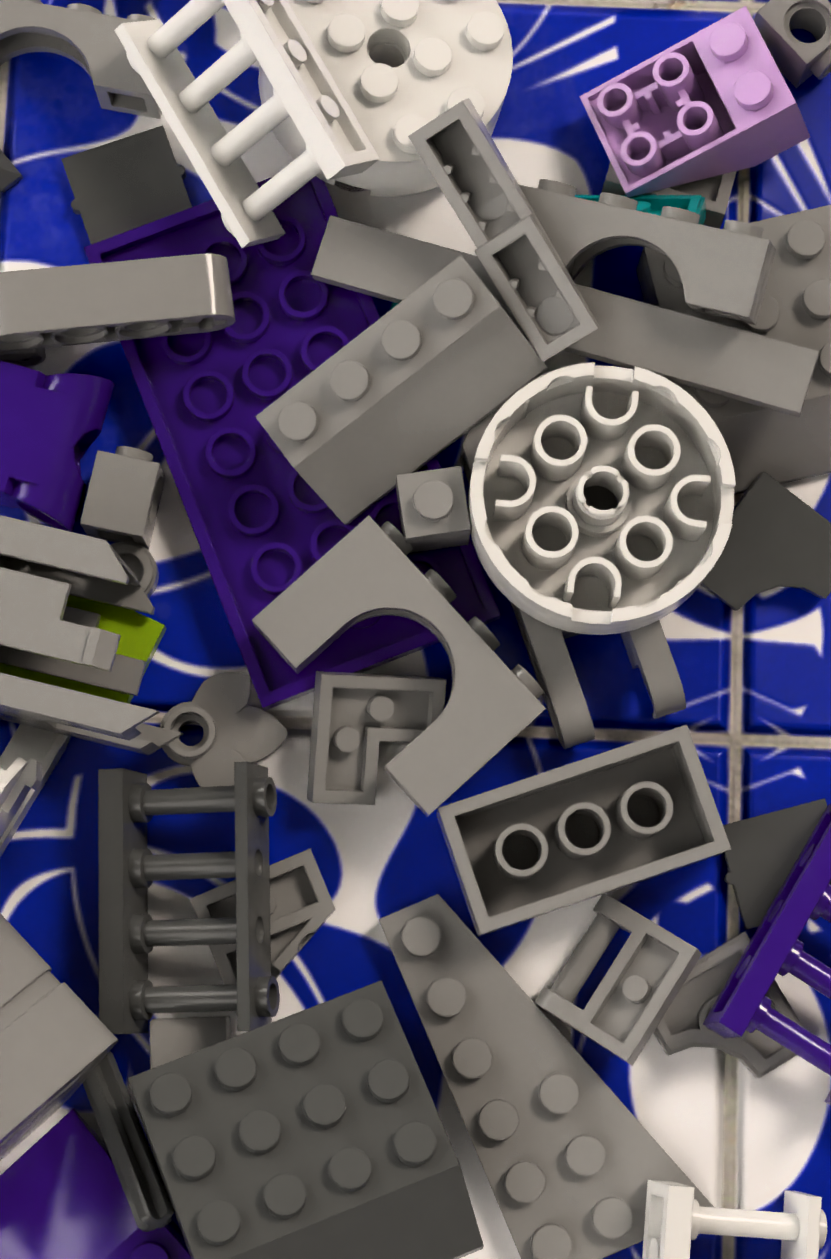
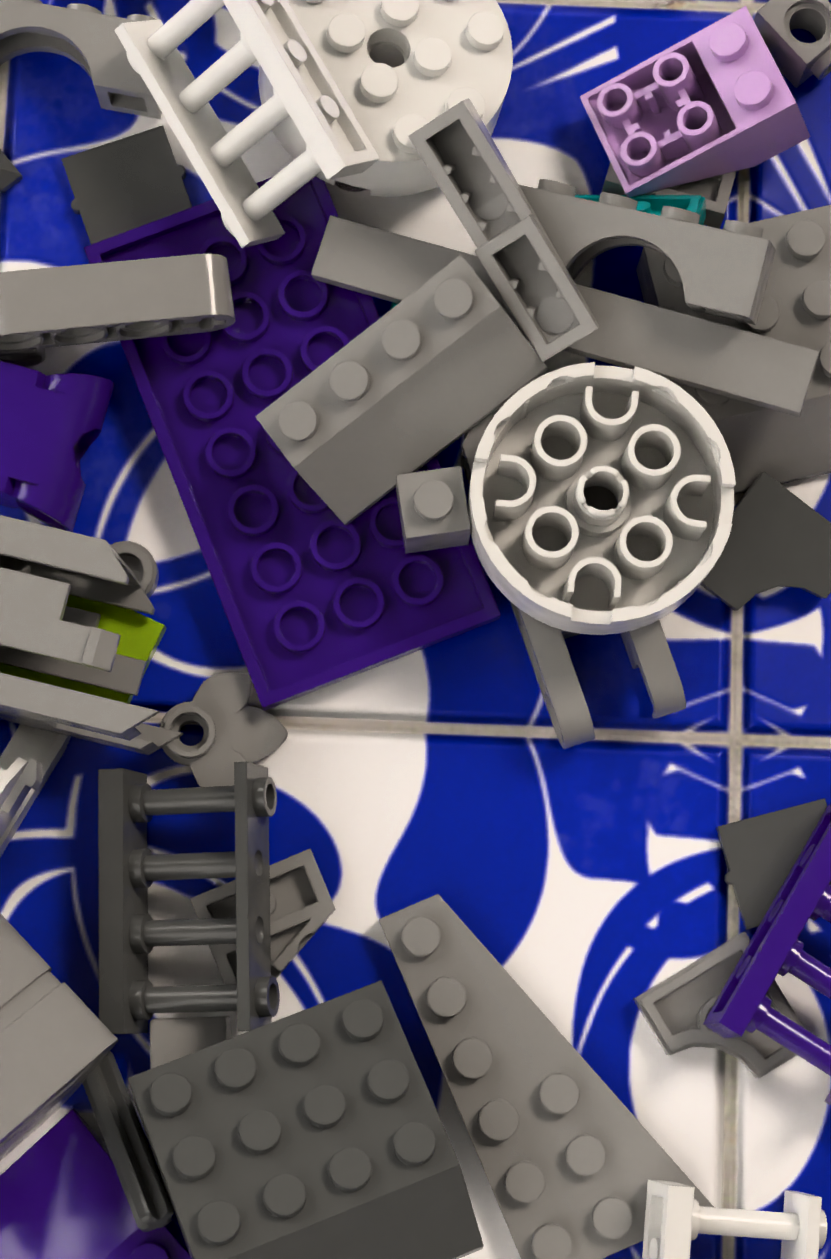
light grey brick [80,446,166,549] -> none
light grey arch [252,515,546,817] -> none
light grey plate [307,671,446,805] -> none
light grey brick [436,725,731,937] -> none
light grey plate [534,894,702,1066] -> none

